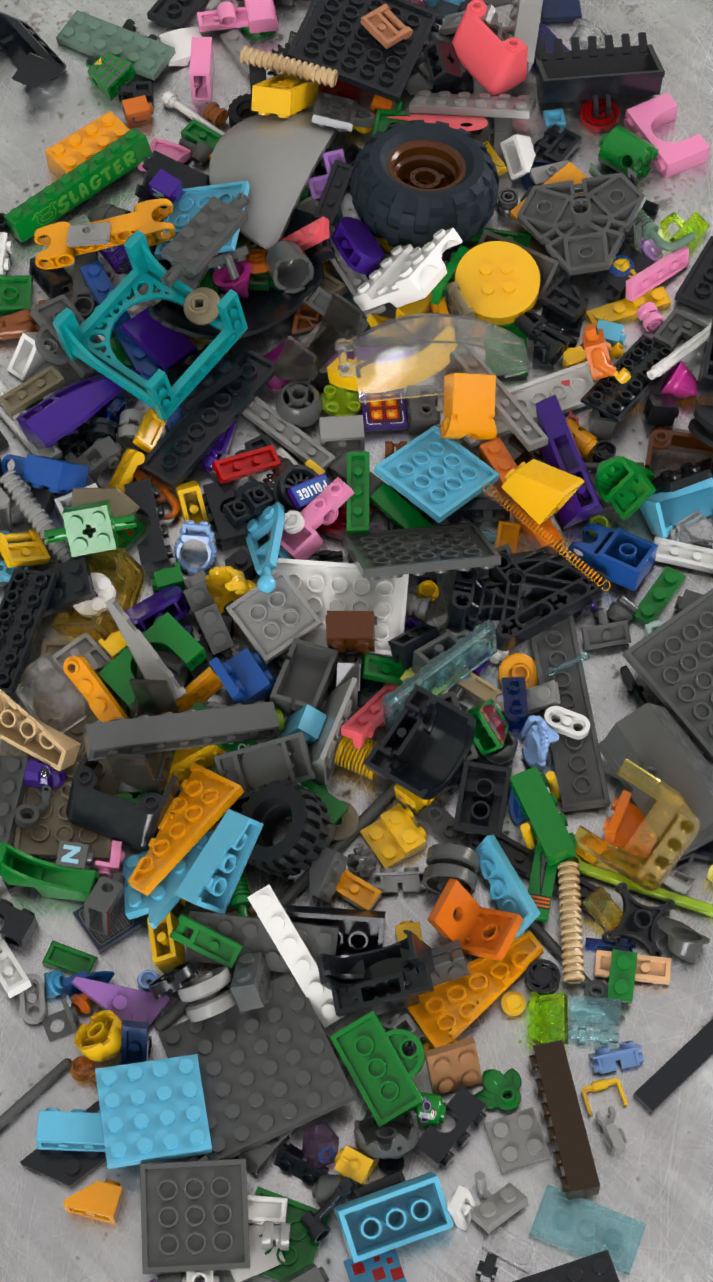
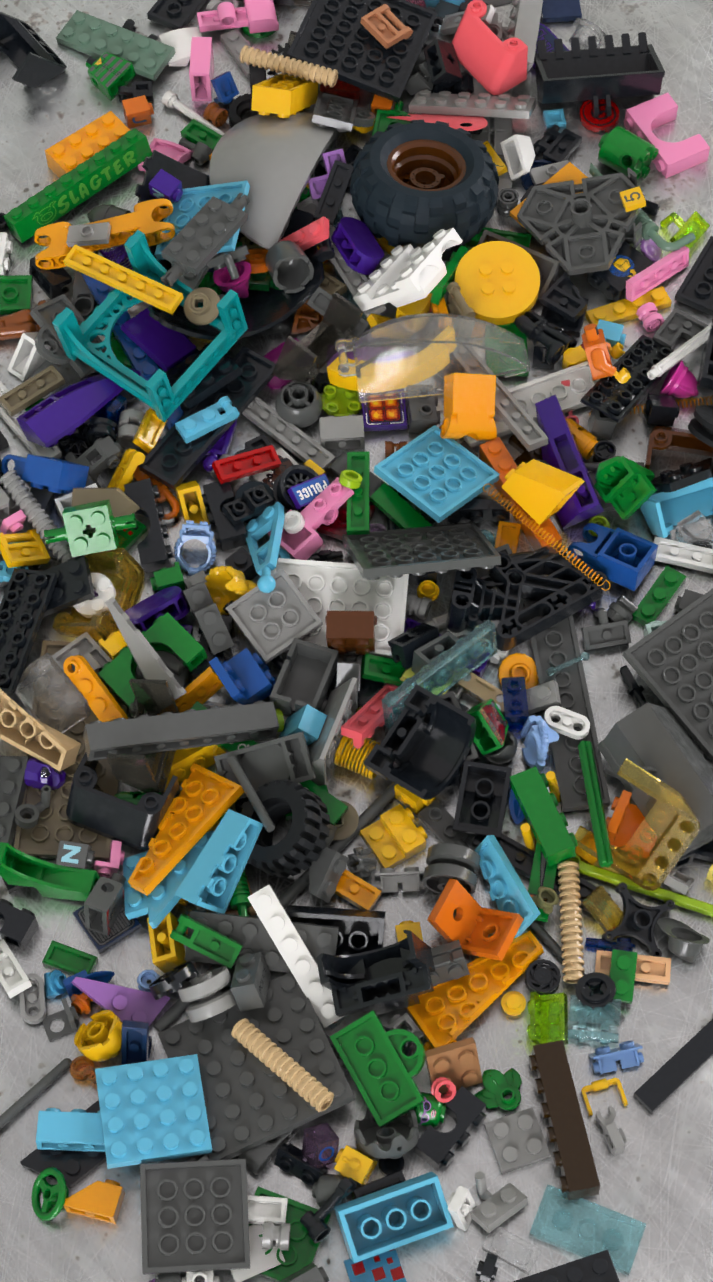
none -> bright pink plate [0,510,26,534]
none -> green piece [31,1167,69,1221]
none -> yellow plate [63,244,184,315]
none -> medium azure plate [175,396,240,444]
none -> blue bracket [210,71,239,105]
none -> dark grey bar [227,756,275,832]
none -> tan piece [231,1018,334,1112]
none -> lime tile [339,470,362,489]
none -> coral bush [430,1077,456,1103]
none -> olive plate [532,886,559,914]
none -> black gear [575,972,616,1010]
none -> green axle [578,740,613,868]
none -> yellow tile [619,186,646,212]

